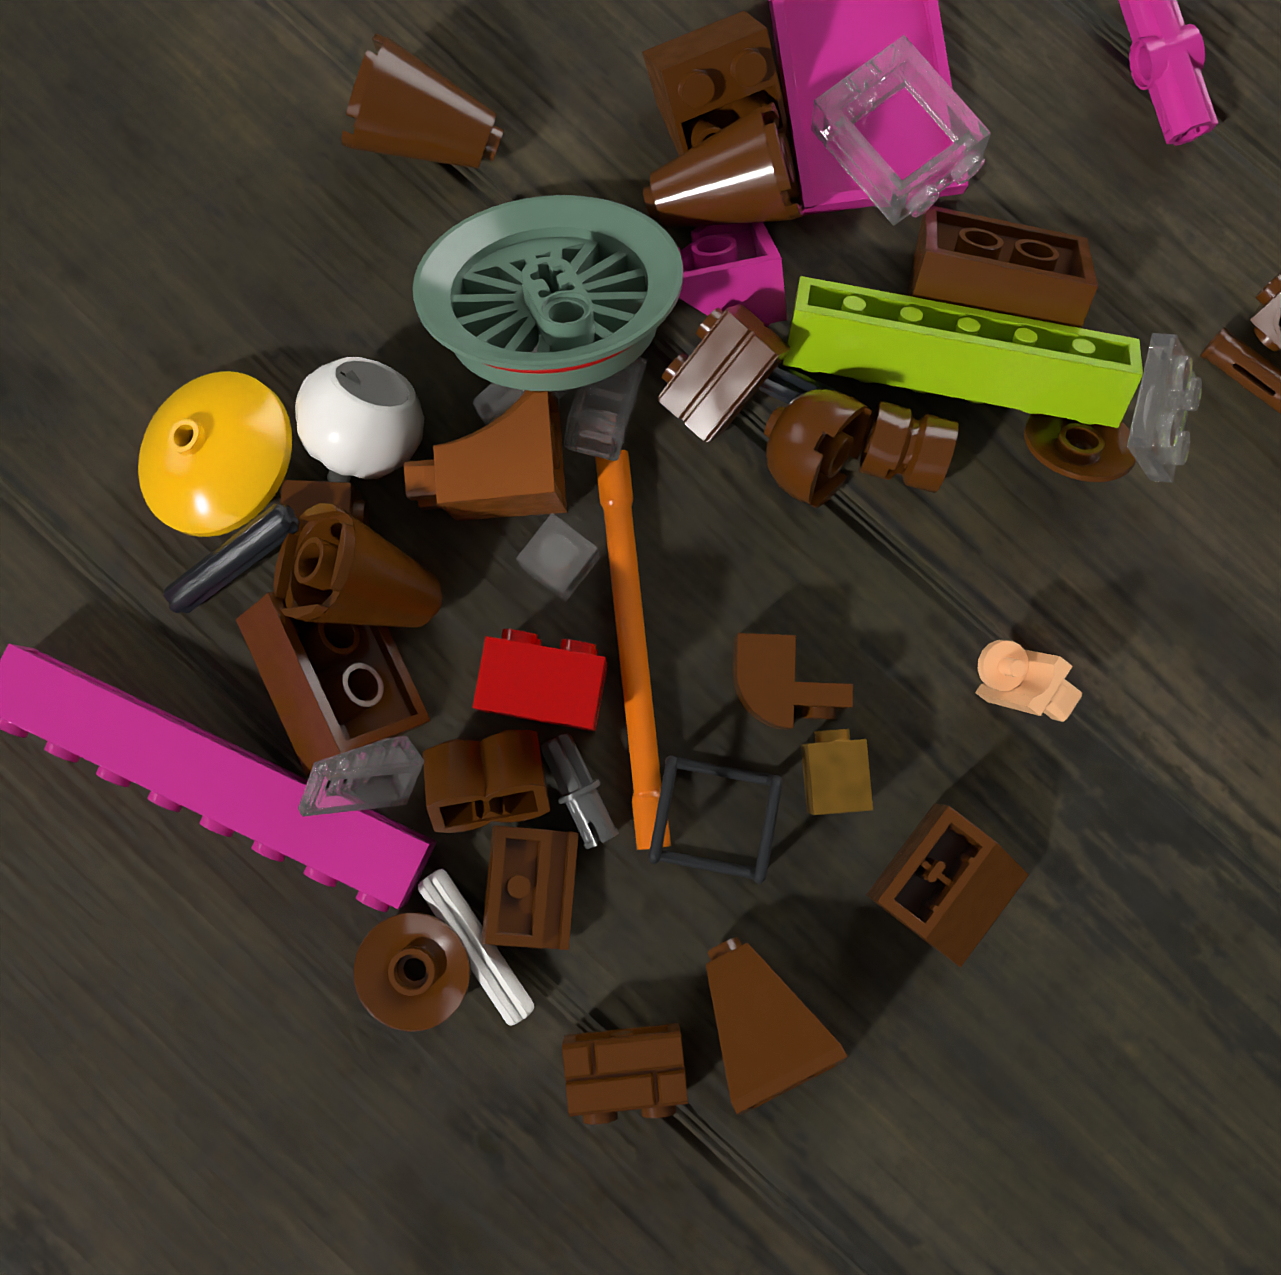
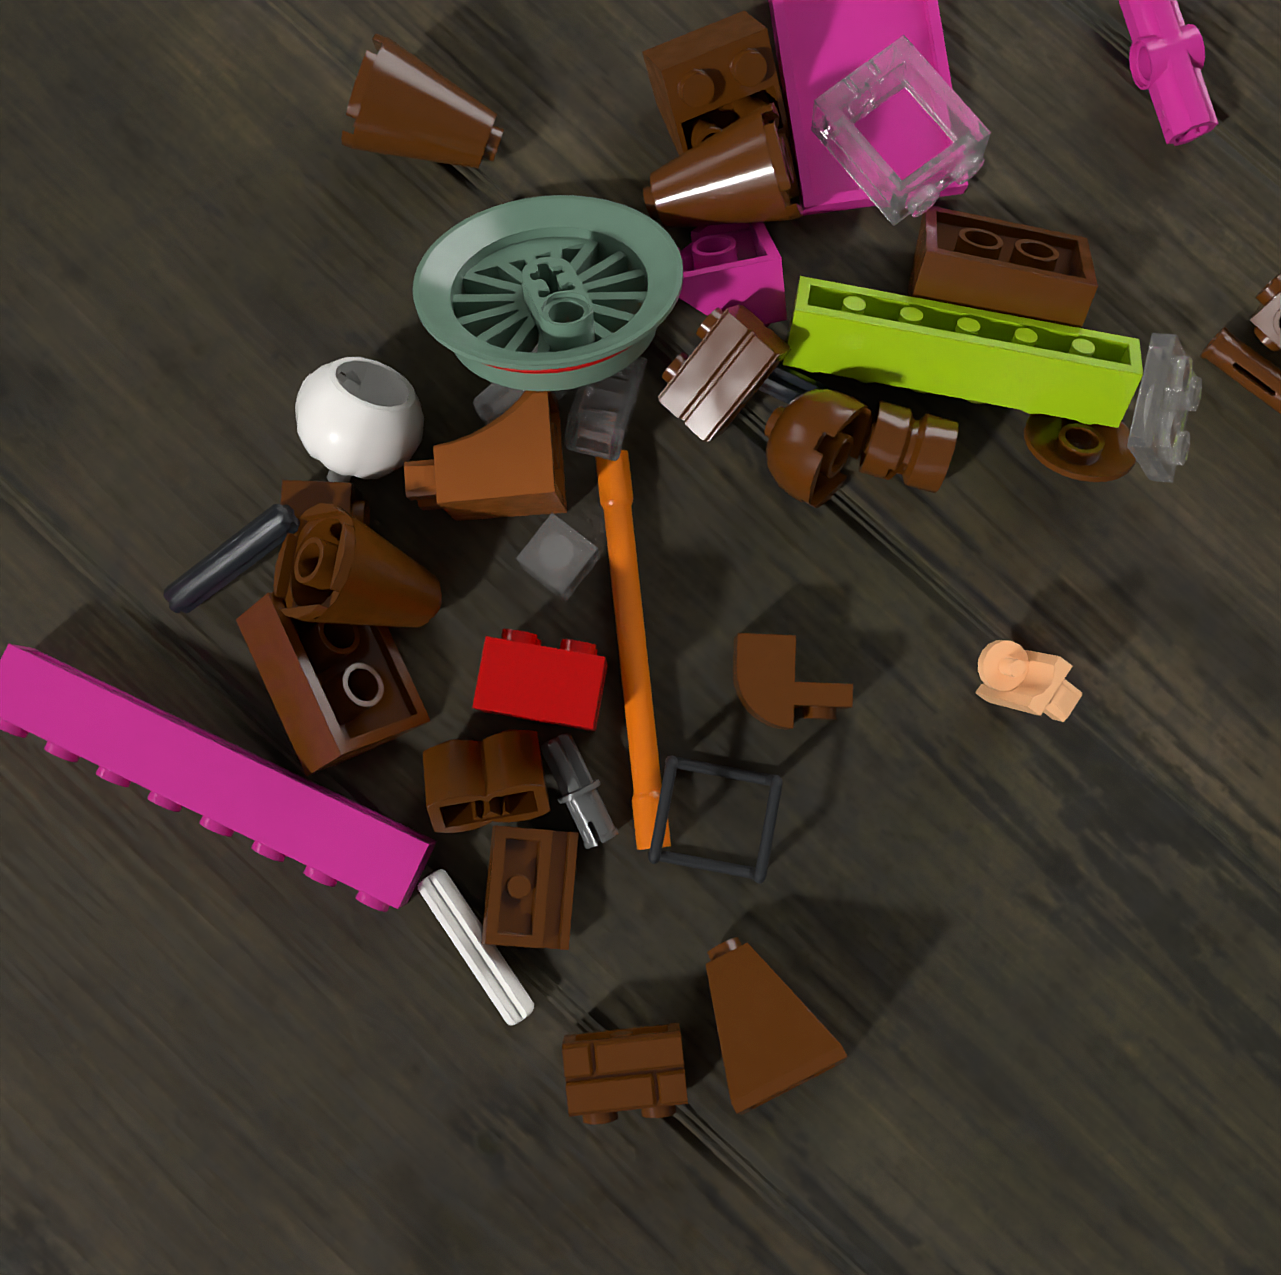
yellow dish [138,371,292,537] -> none
clear slope [298,736,424,817] -> none
reddish brown dish [354,912,471,1032] -> none
pearl gold brick [801,729,873,815] -> none
reddish brown slope [866,804,1029,968] -> none

